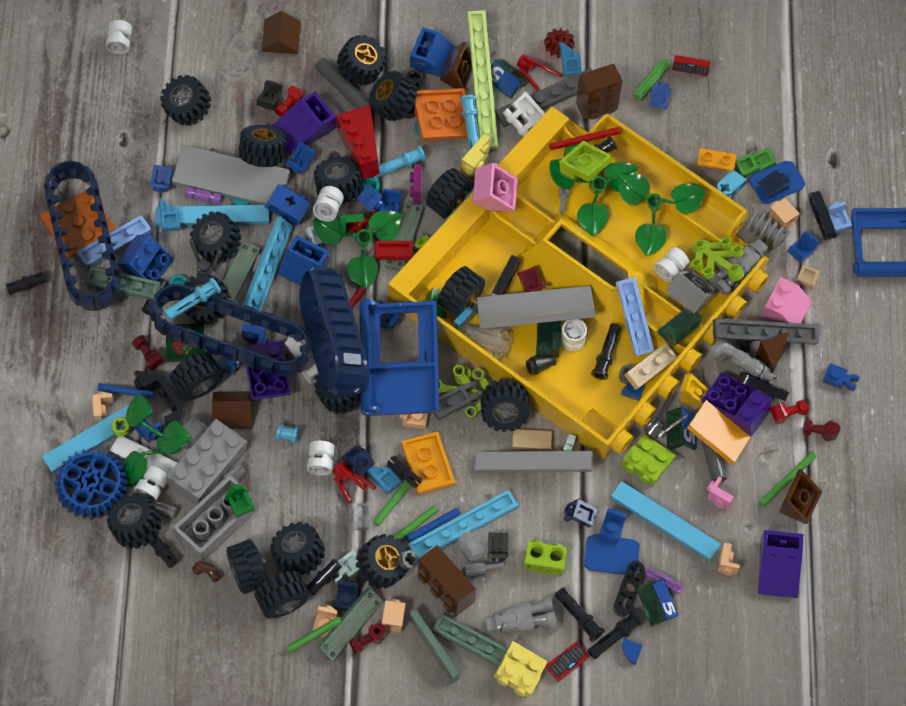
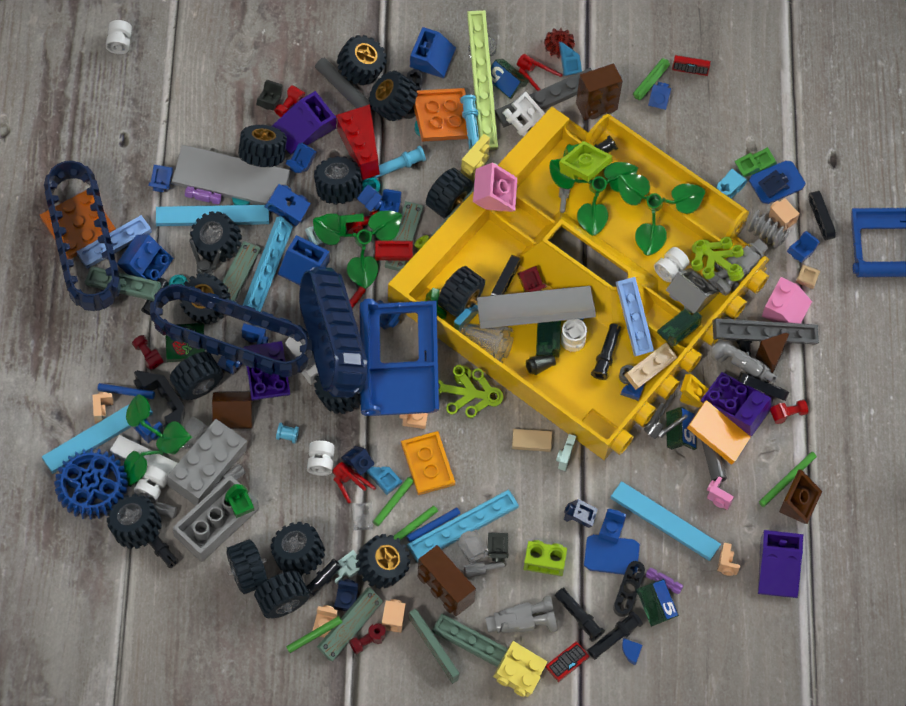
black pin [6,271,46,295] -> none
lime bush [112,417,130,437] -> none
dark azure tile [159,198,181,232] -> none
black wheel [160,75,211,126] -> none
medium azure pin [164,278,221,321] -> none
reddish brown arm [192,561,222,583] -> none
reddish brown slope [262,11,300,54] -> none
white wheel [313,186,344,222] -> none
black pin [387,456,422,488] -> none
dark grey bush [398,550,418,569] -> none
magenta plate [410,164,421,205] -> none
dark grey hinge [433,381,482,421] -> none
reddish brown slope [440,42,472,89] -> none
light grey tile [475,451,593,473] -> none
black wheel [480,379,530,432] -> none
red bar [549,127,620,150] -> none
lime plate [621,434,676,487] -> none
light orange bracket [696,148,736,172] -> none
dark red leg [803,419,841,442] -> none
blue plate [823,363,859,391] -> none
light blue bracket [827,202,852,233] -> none

